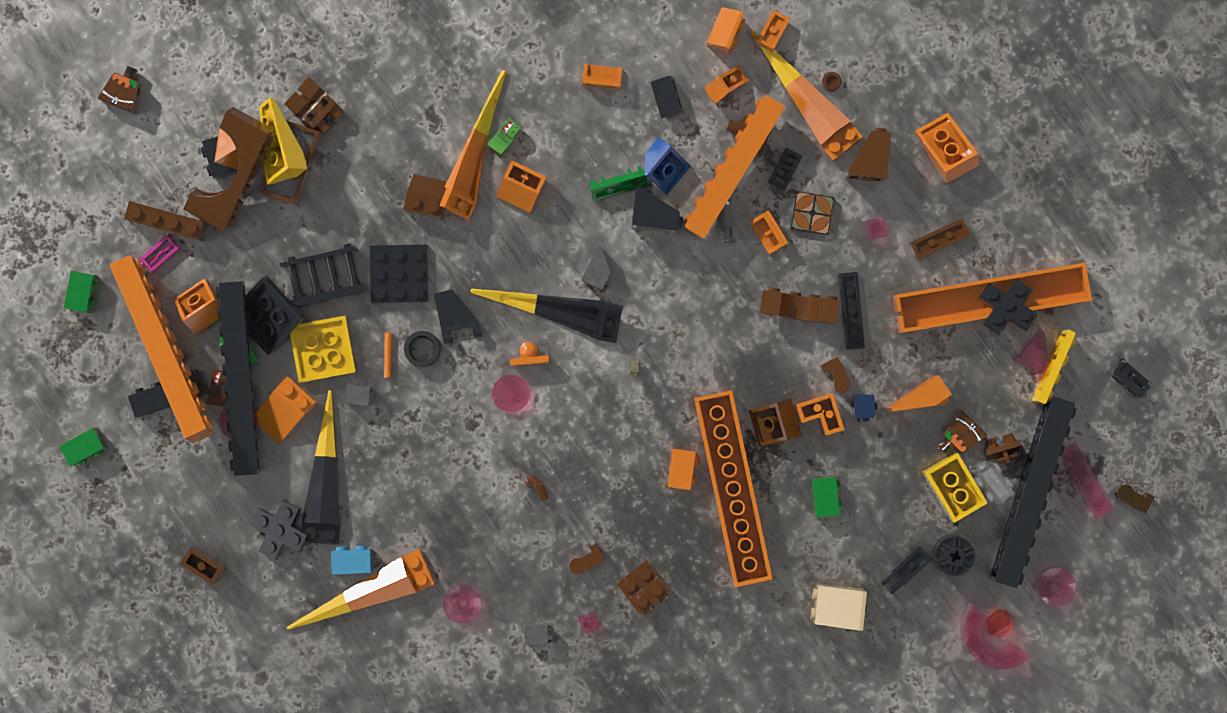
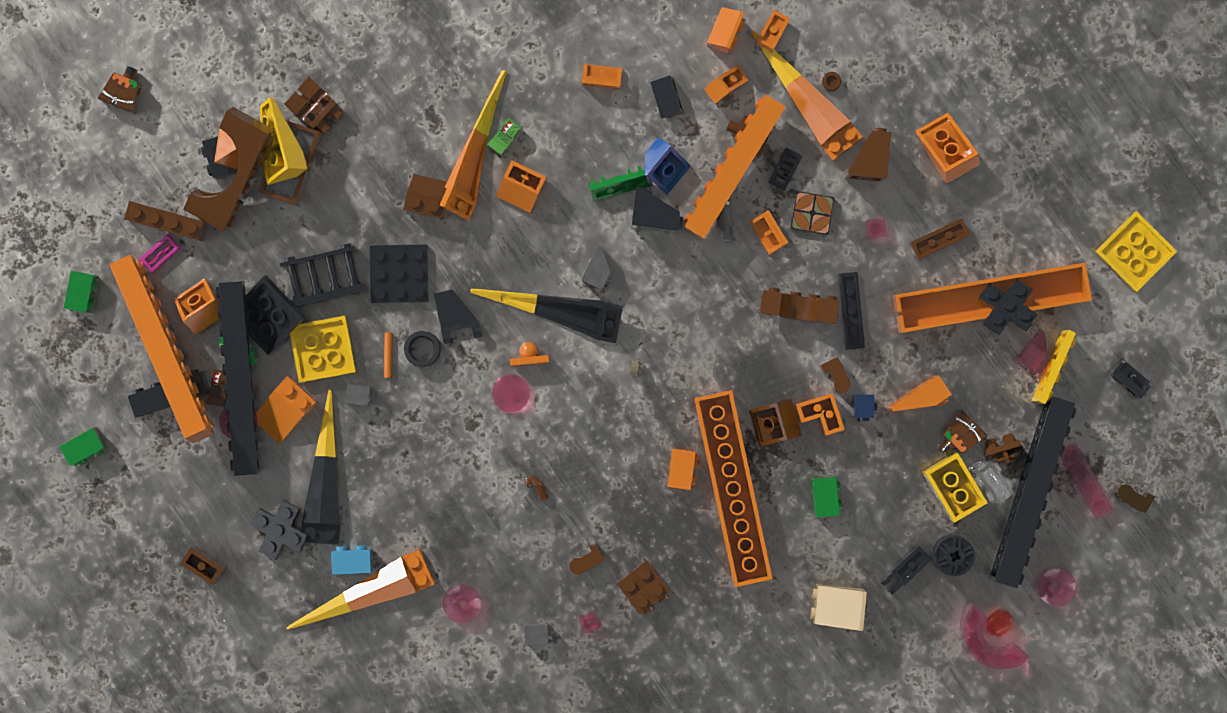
none -> yellow plate [1095,211,1177,292]

